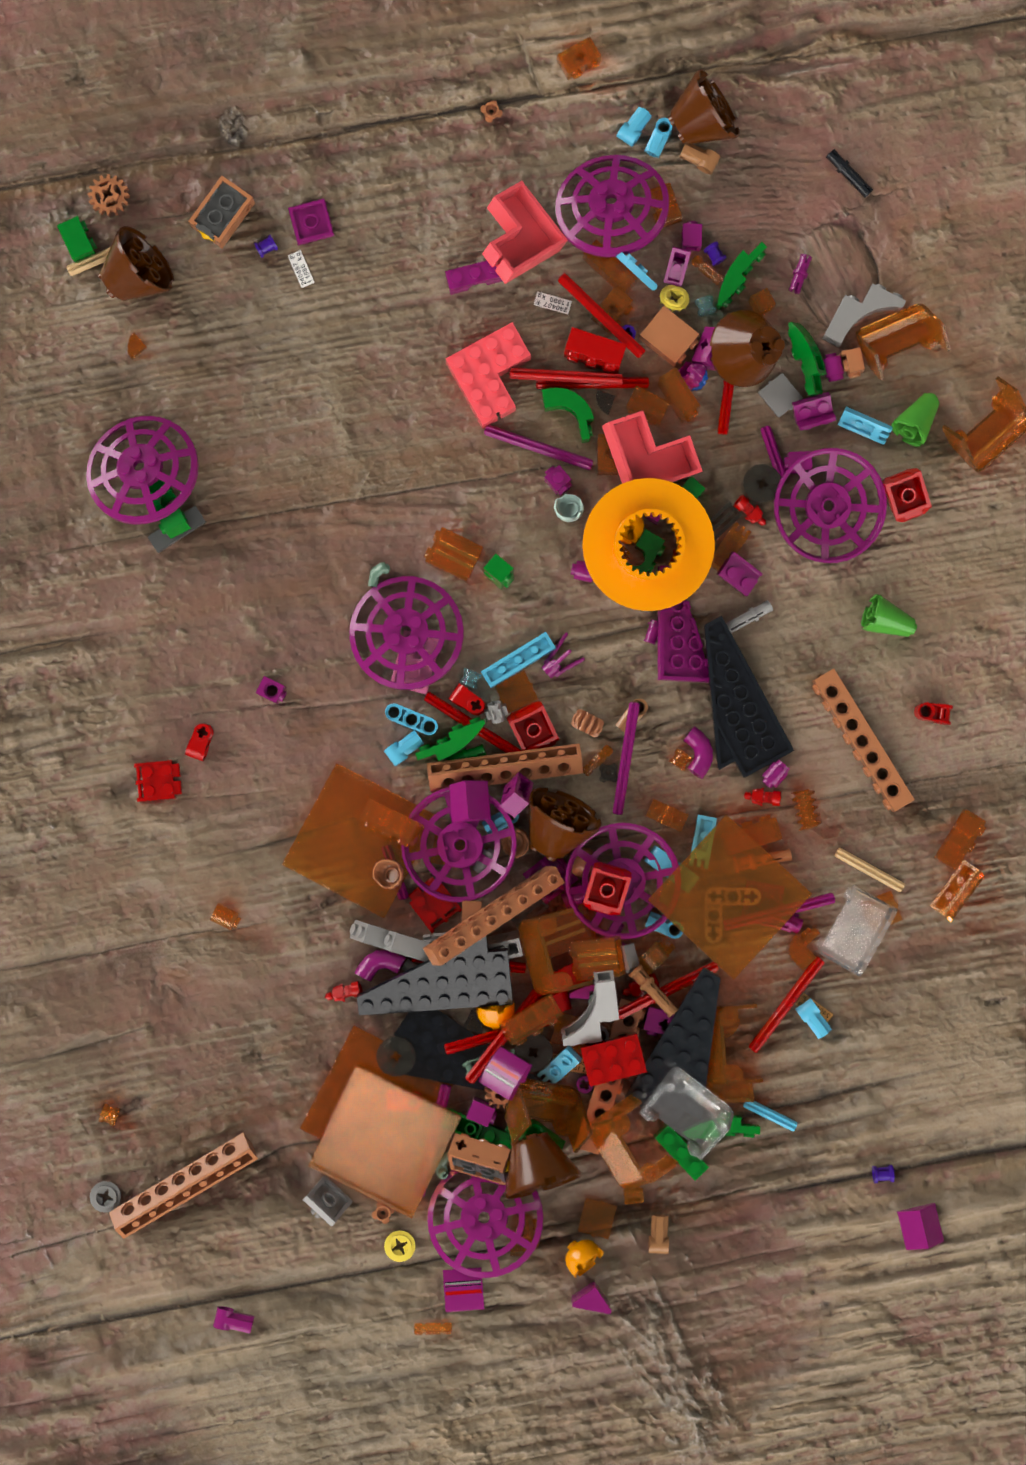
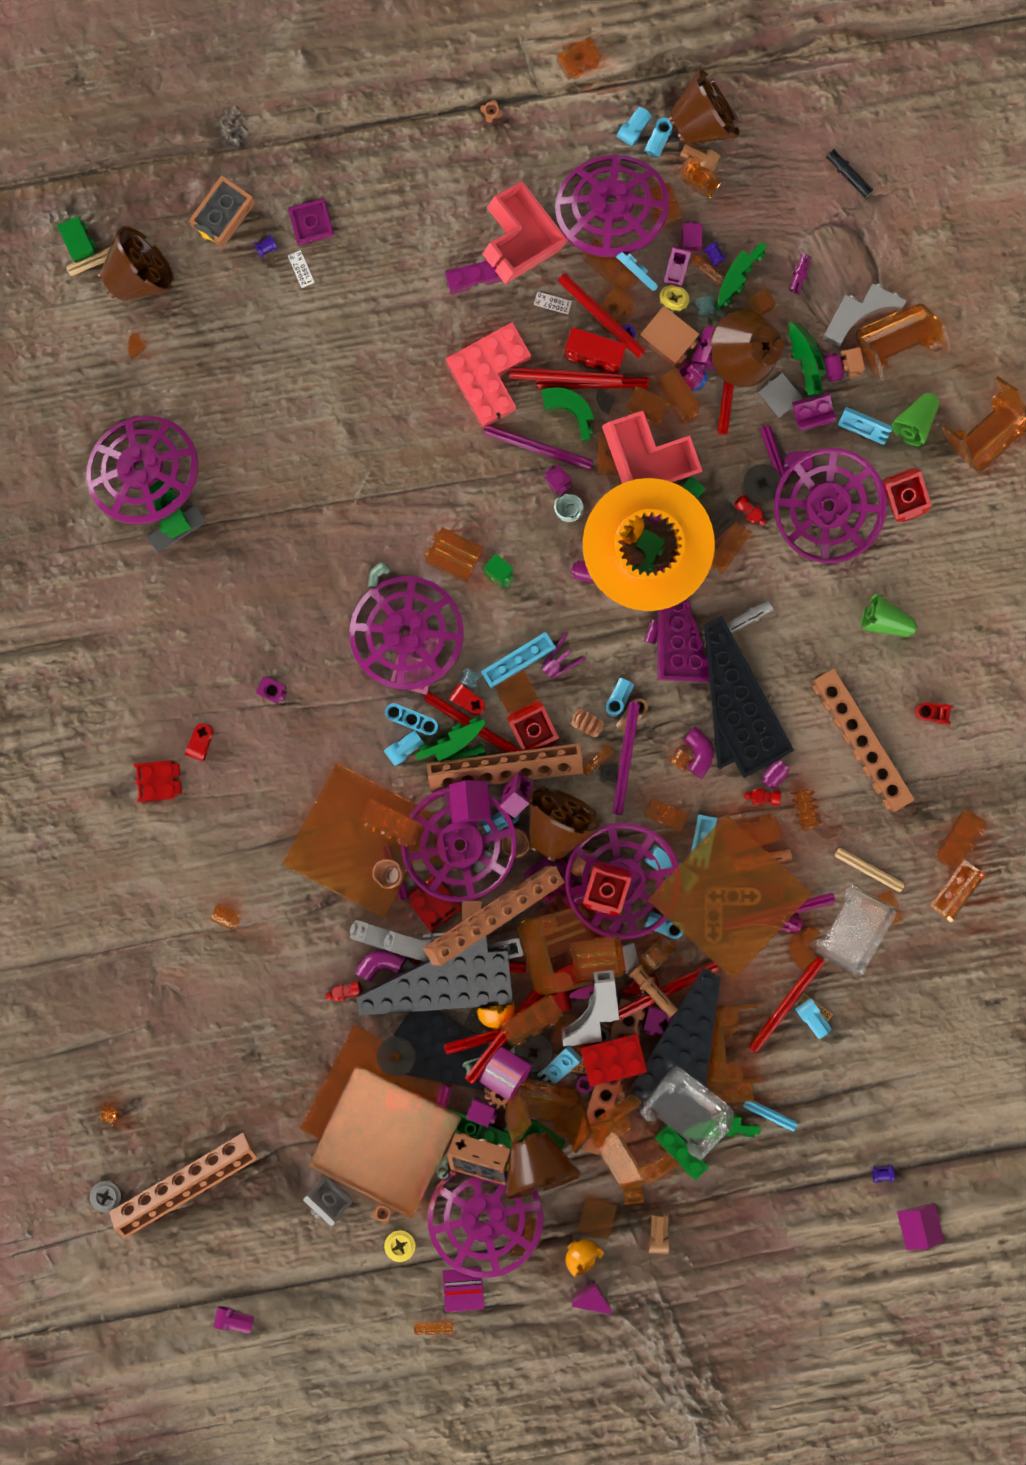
nougat gear [88,174,130,217] -> none
light grey gear [484,700,509,724] -> none
magenta plate [716,551,762,596] -> none
none -> medium azure piece [606,678,634,717]
none -> clear orange brick [679,155,721,198]

